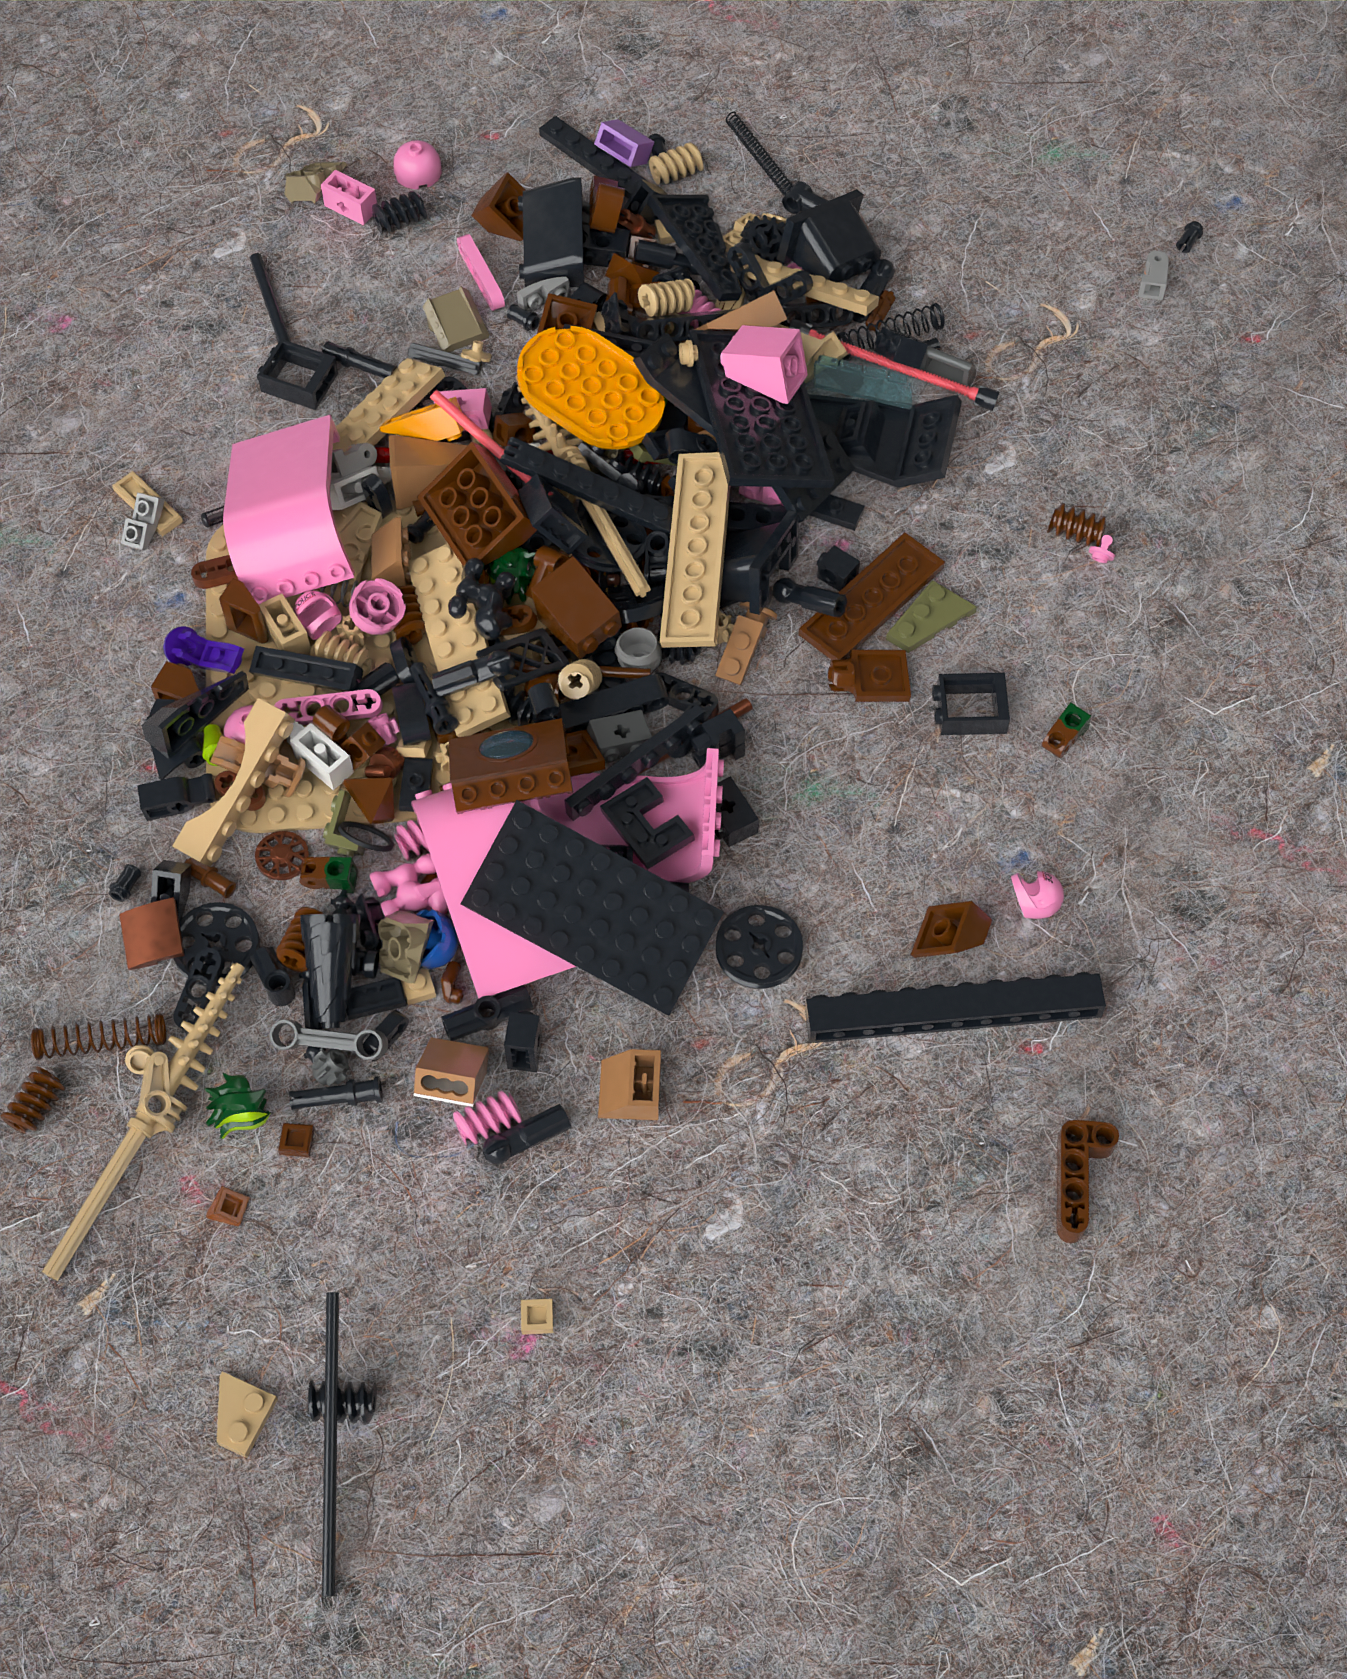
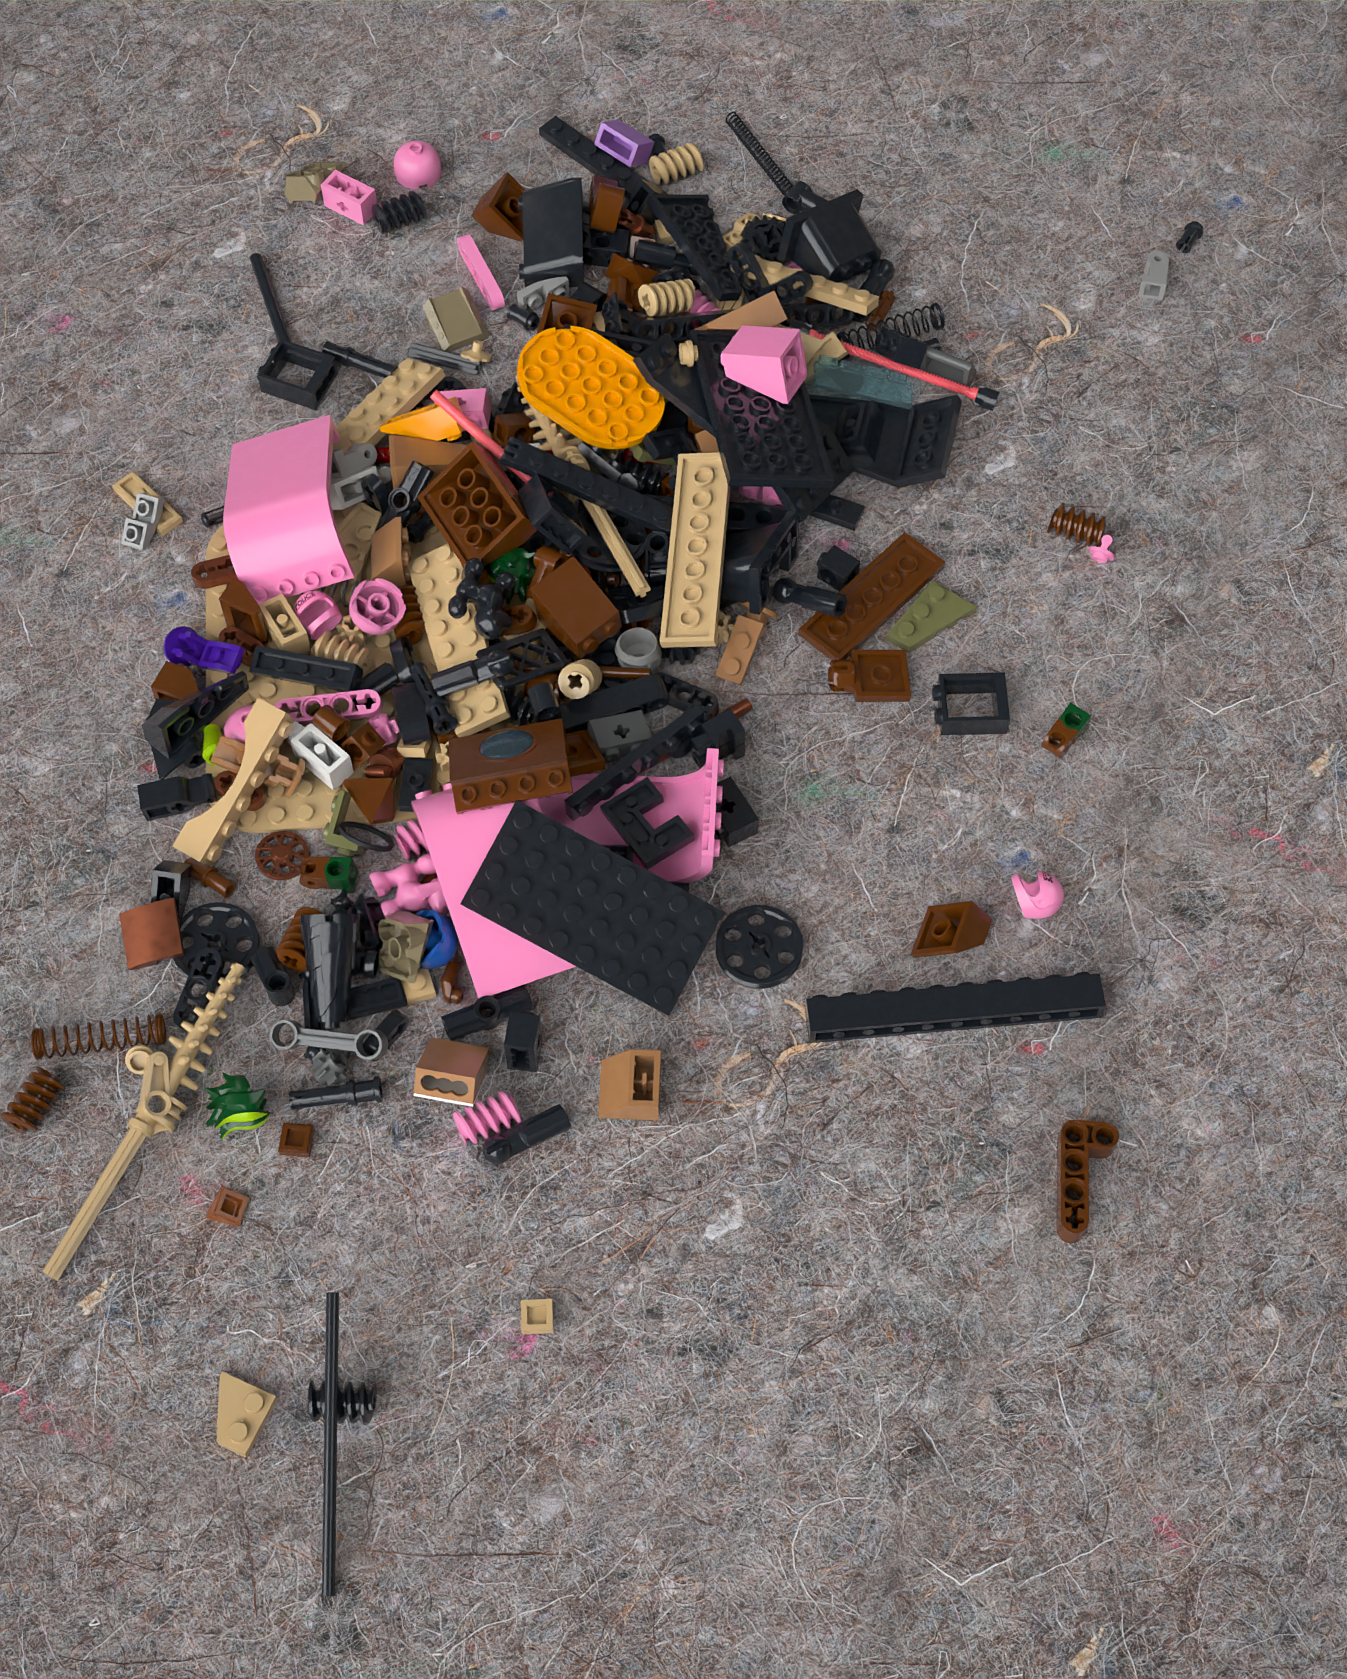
black pin [109,864,141,902] -> none
black piece [665,428,718,464] -> none
none -> copper beam [218,627,264,667]
none -> black piece [376,460,434,531]

